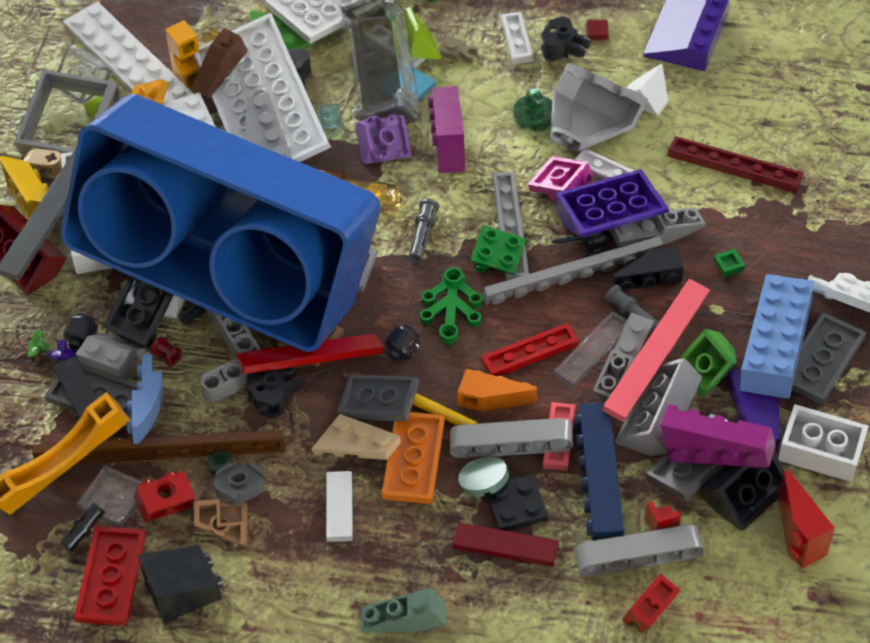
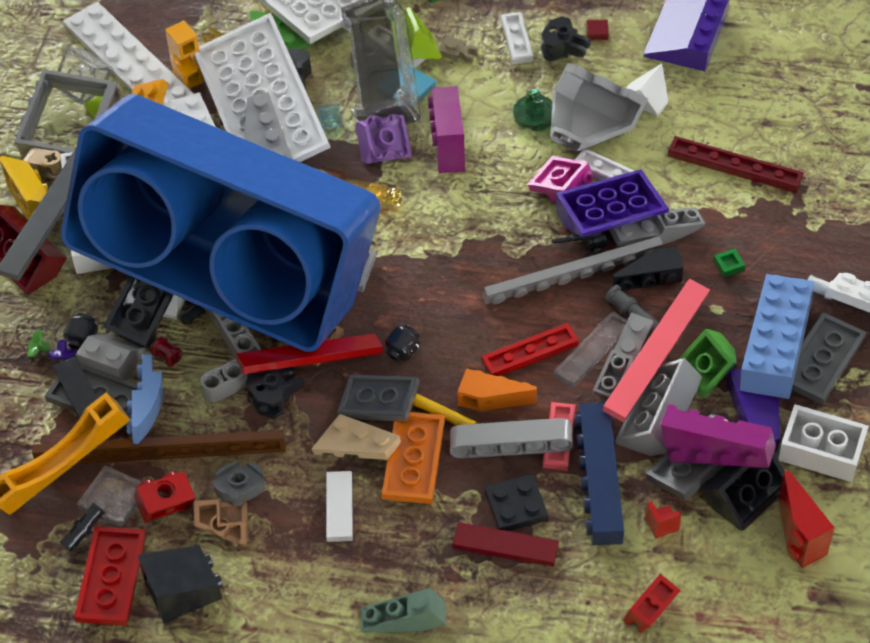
reddish brown slope [191,28,248,100] -> none
clear green tile [207,451,233,476] -> none
dark grey pin [408,198,440,263] -> none
green plant [420,267,483,345] -> none
sand green tile [458,456,509,497] -> none
green hinge [470,225,526,275] -> none
light grey tile [492,172,529,281] -> none
light grey beam [574,525,704,577] -> none

